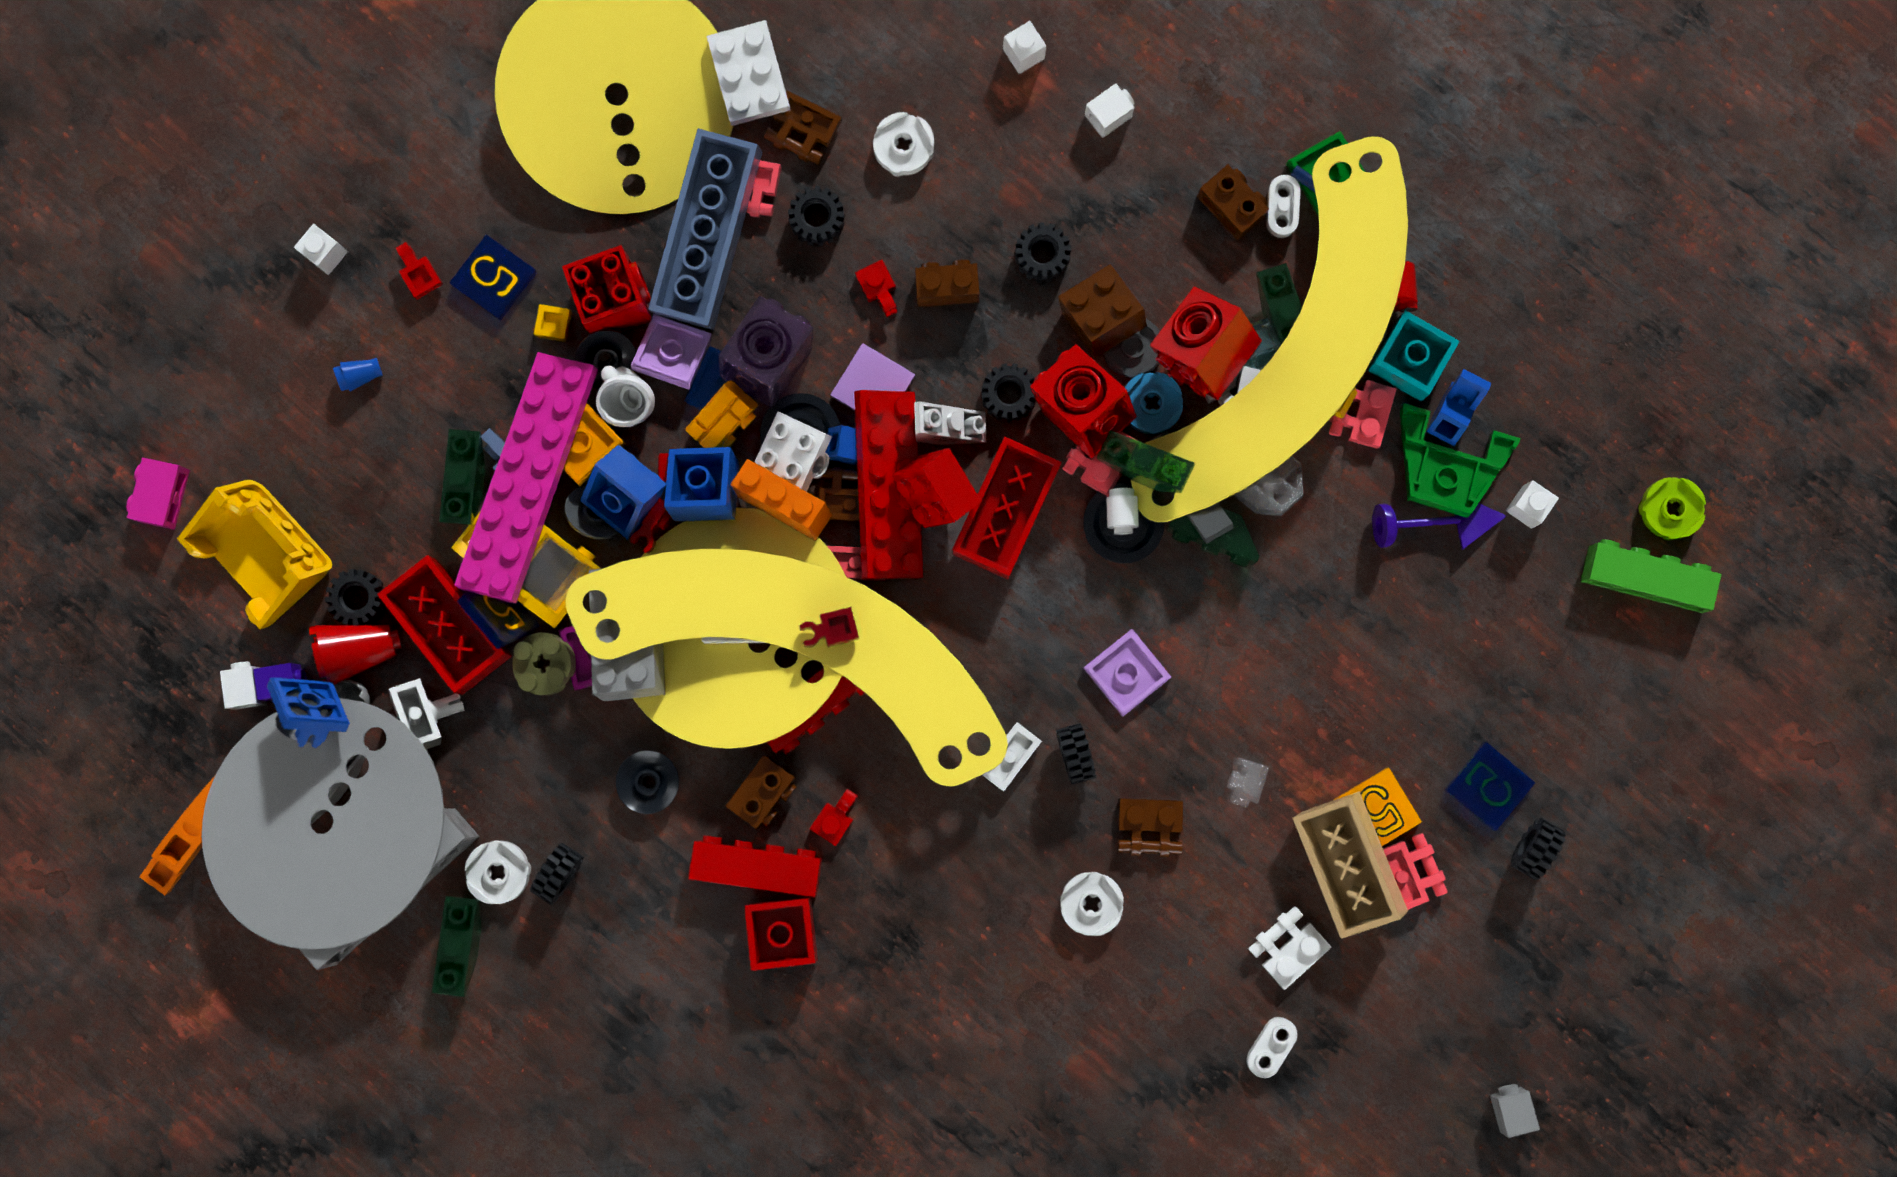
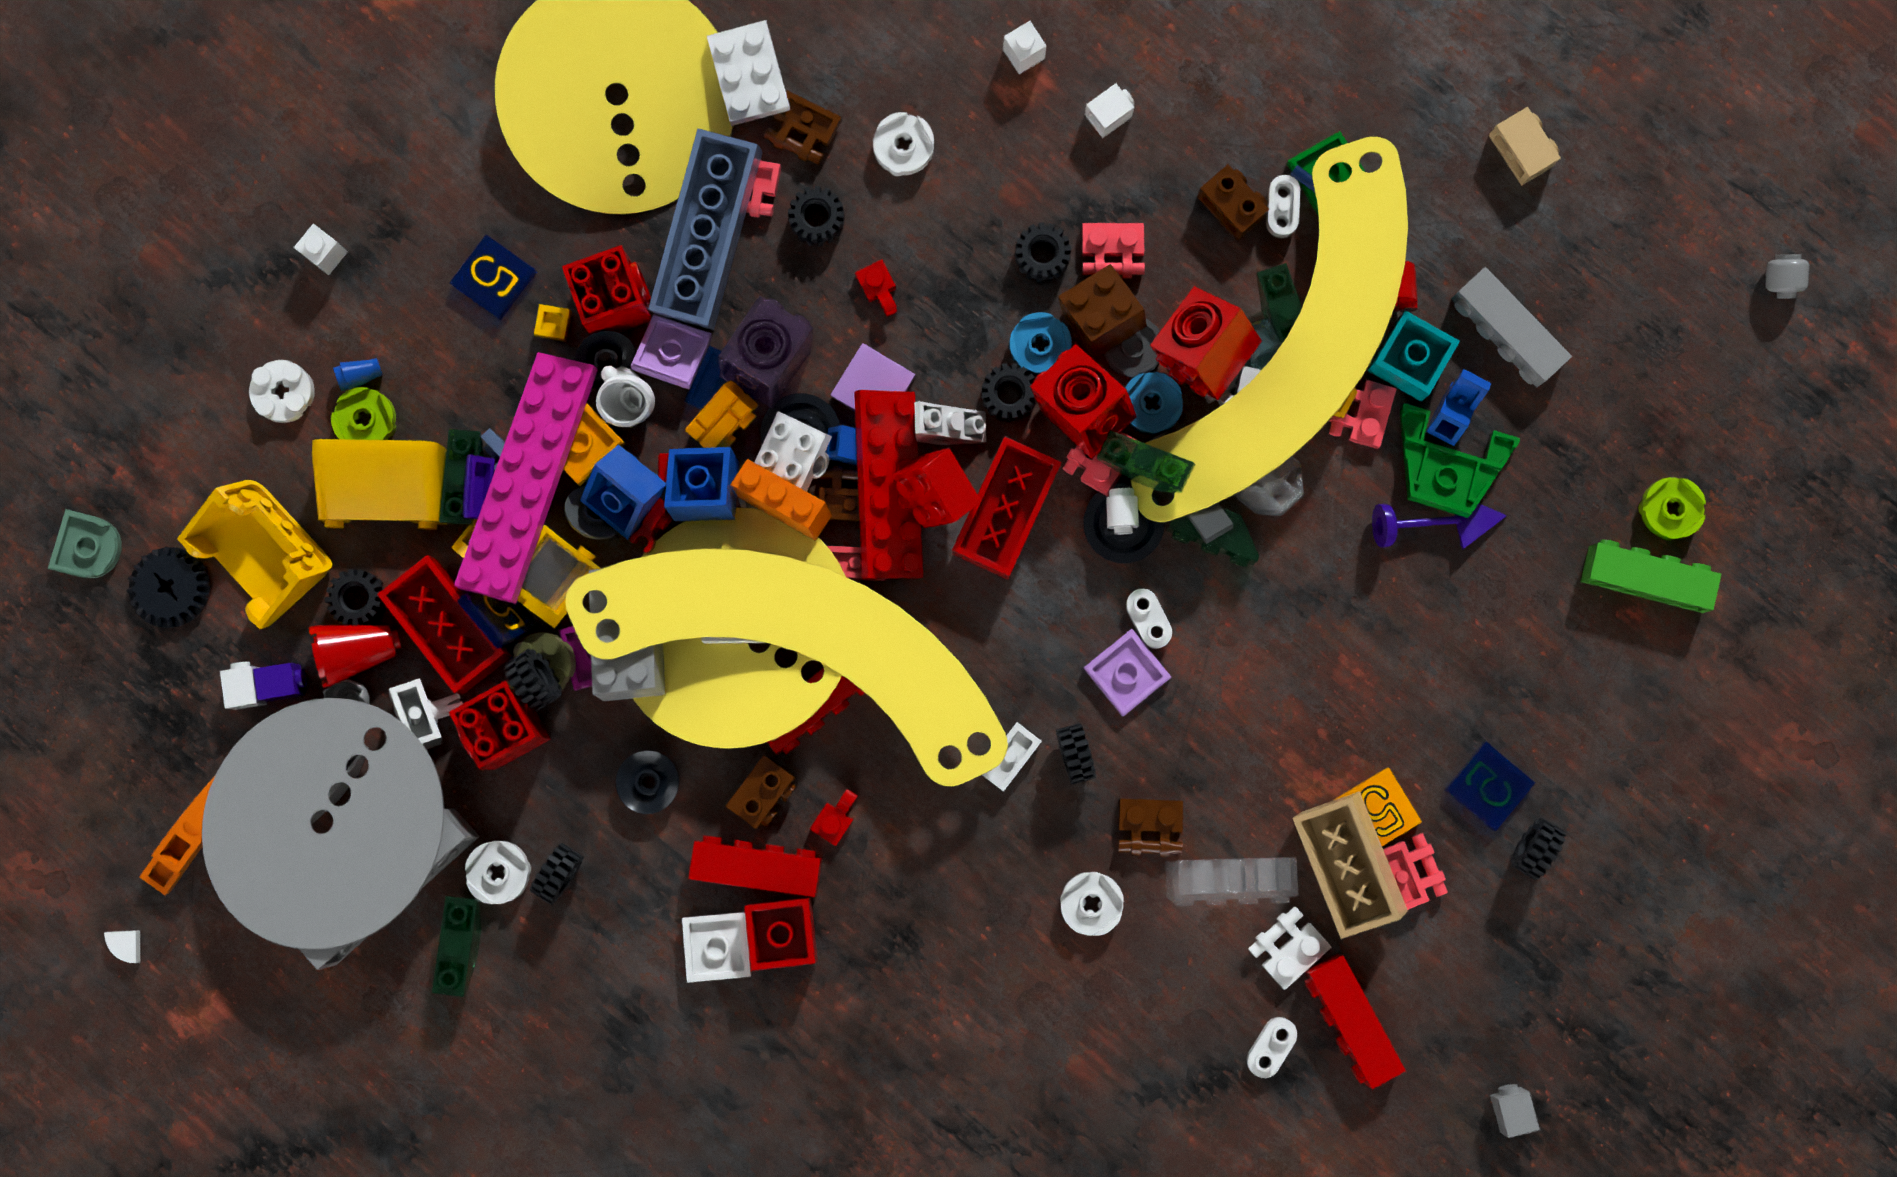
dark pink brick [126,457,190,530] -> none
blue piece [267,678,350,748] -> none
red plate [396,242,443,300] -> none
dark red plate [799,607,859,648] -> none
reddish brown brick [915,260,979,307] -> none
clear brick [1227,757,1269,808] -> none
white brick [1506,480,1559,528] -> none
none -> sand green tile [48,509,122,579]
none -> white tile [104,930,140,963]
none -> black gear [126,547,210,628]
none -> white plate [249,360,315,423]
none -> yellow windscreen [312,439,450,530]
none -> lime plate [331,387,396,440]
none -> red brick [449,680,551,770]
none -> dark purple tile [463,455,495,520]
none -> black tyre [505,648,562,711]
none -> white plate [682,912,752,983]
none -> dark azure plate [1009,312,1072,375]
none -> coral plate [1082,223,1145,278]
none -> white plate [1126,589,1172,649]
none -> clear wedge [1165,857,1298,906]
none -> red brick [1304,953,1406,1089]
none -> light grey brick [1451,267,1572,387]
none -> tan brick [1489,107,1561,186]
none -> light grey head [1765,254,1809,299]

